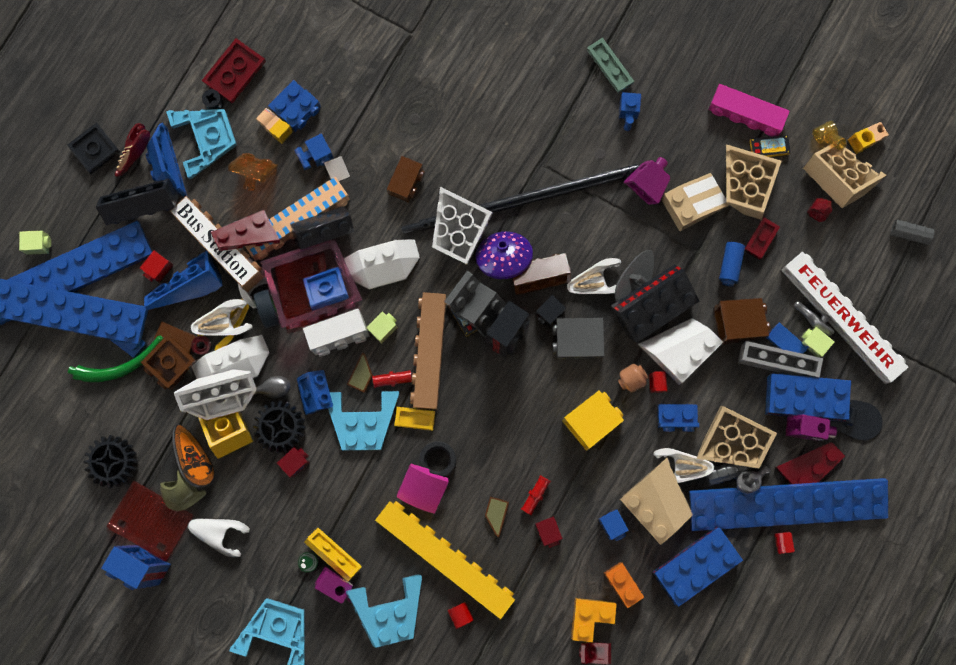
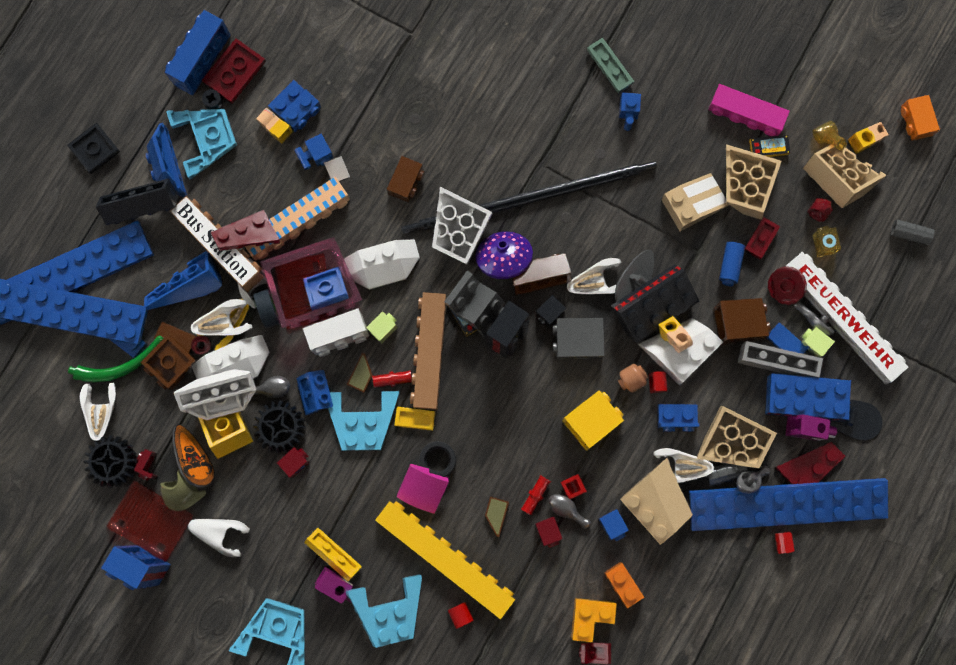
yellowish green brick [19,231,51,254] -> none
dark red animal [115,123,150,177] -> none
red brick [140,250,173,283] -> none
clear orange plate [228,153,278,191] -> none
black brick [290,206,355,250] -> none
dark green tile [298,552,319,572] -> none
magenta torso [624,157,670,205] -> none
blue brick [652,527,743,607] -> none
none -> white animal [80,383,116,440]
none -> dark red bracket [134,449,157,481]
none -> blue brick [165,10,231,96]
none -> flat silver piece [549,494,591,529]
none -> red brick [561,474,587,499]
none -> light nougat leg [658,316,693,353]
none -> dark red tile [768,266,807,305]
none -> clear yellow brick [812,226,841,257]
none -> orange brick [901,95,940,141]

